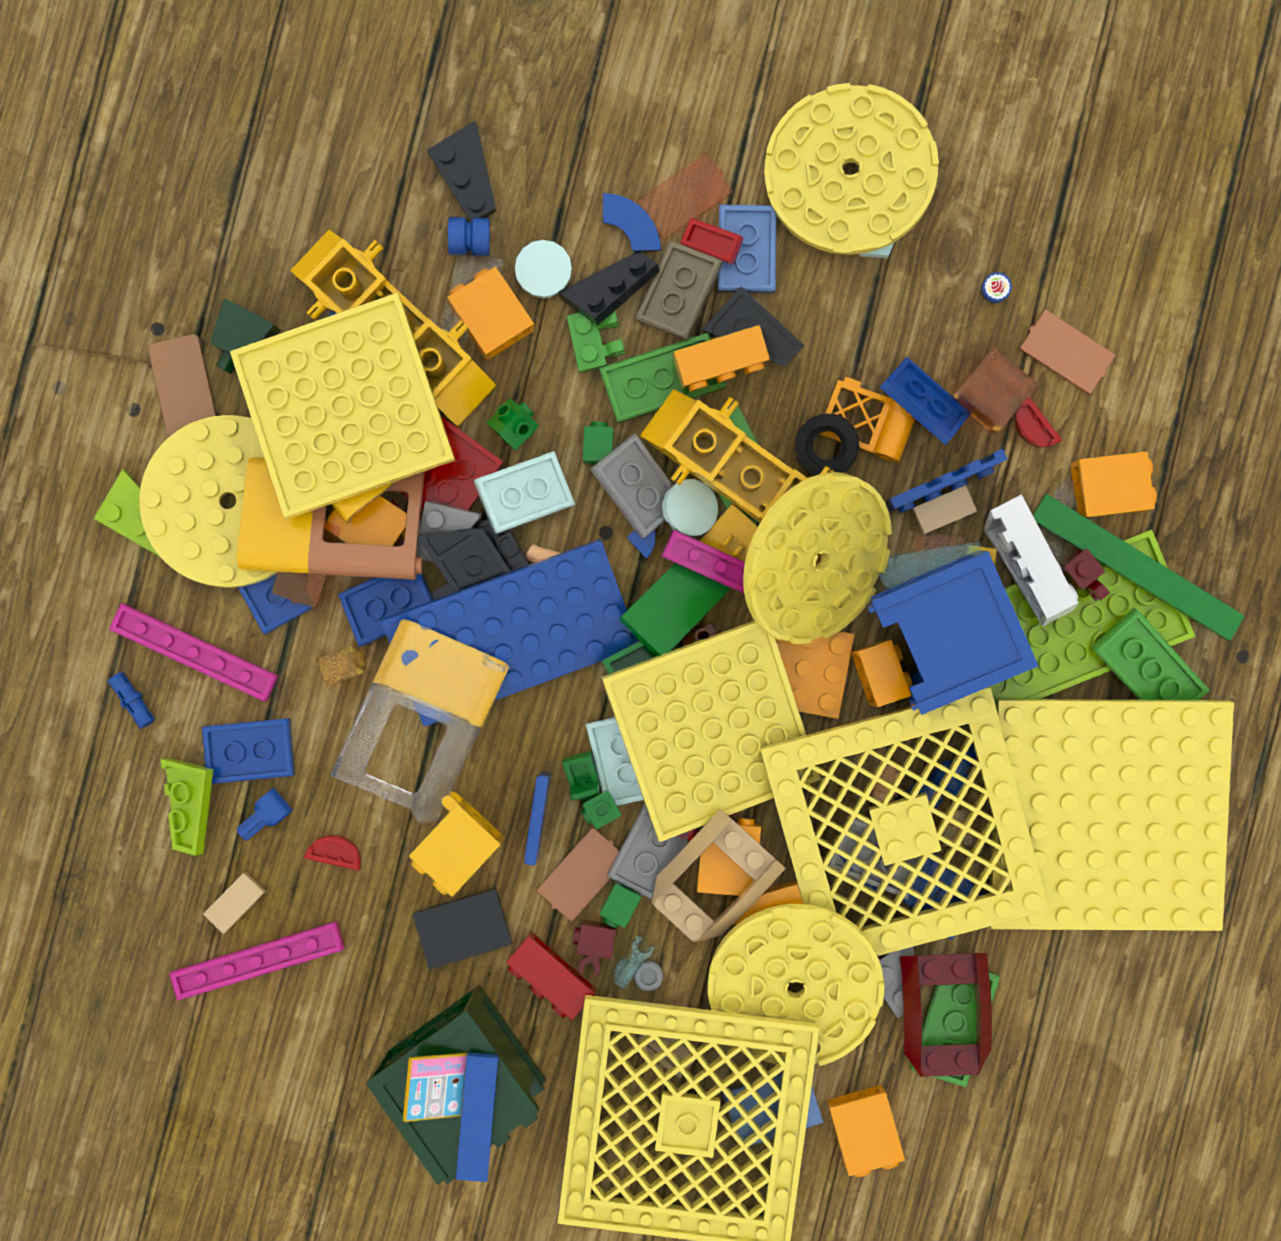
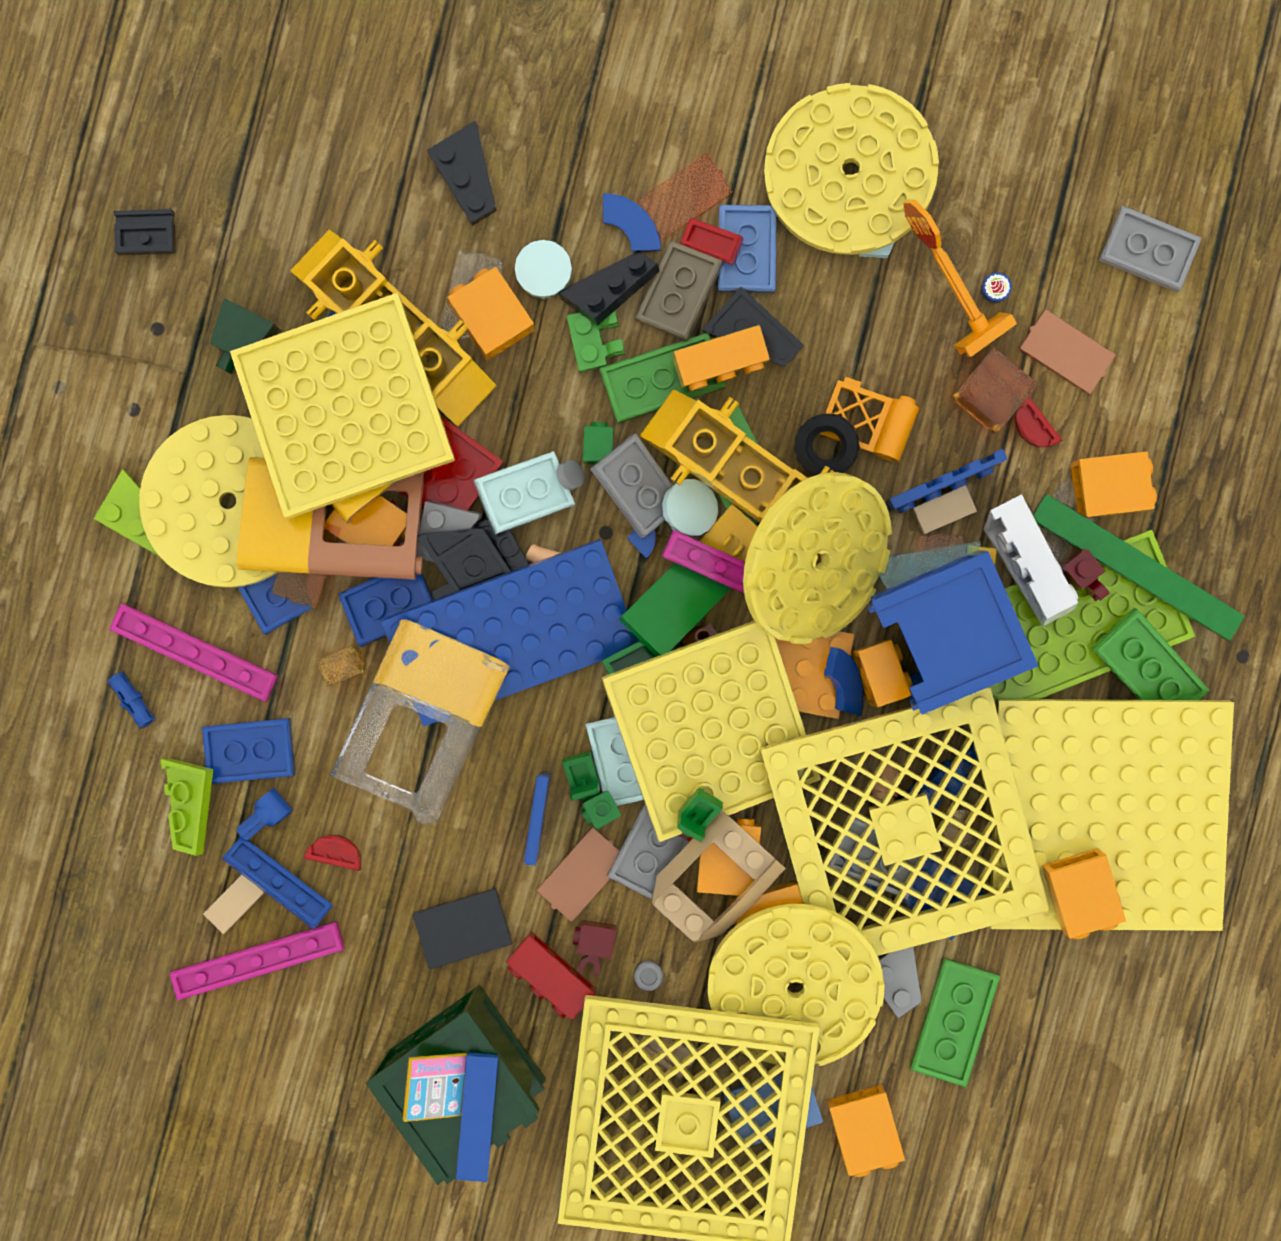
medium nougat piece [148,334,217,438] -> none
yellow container [409,792,506,897] -> none
blue wheel [448,217,490,256] -> none
green brick [486,398,539,451] -> none
green brick [599,881,642,928] -> none
clear light blue plate [613,935,654,989] -> none
blue tile [880,357,971,445] -> none
dark red wedge [899,953,992,1077] -> none
none -> black plate [114,209,176,255]
none -> blue tile [222,836,333,930]
none -> light grey tile [557,460,585,490]
none -> green bracket [677,788,723,842]
none -> blue tile [824,647,863,716]
none -> light orange piece [903,200,1017,357]
none -> light orange brick [1042,848,1126,939]
none -> light grey tile [1098,206,1202,293]

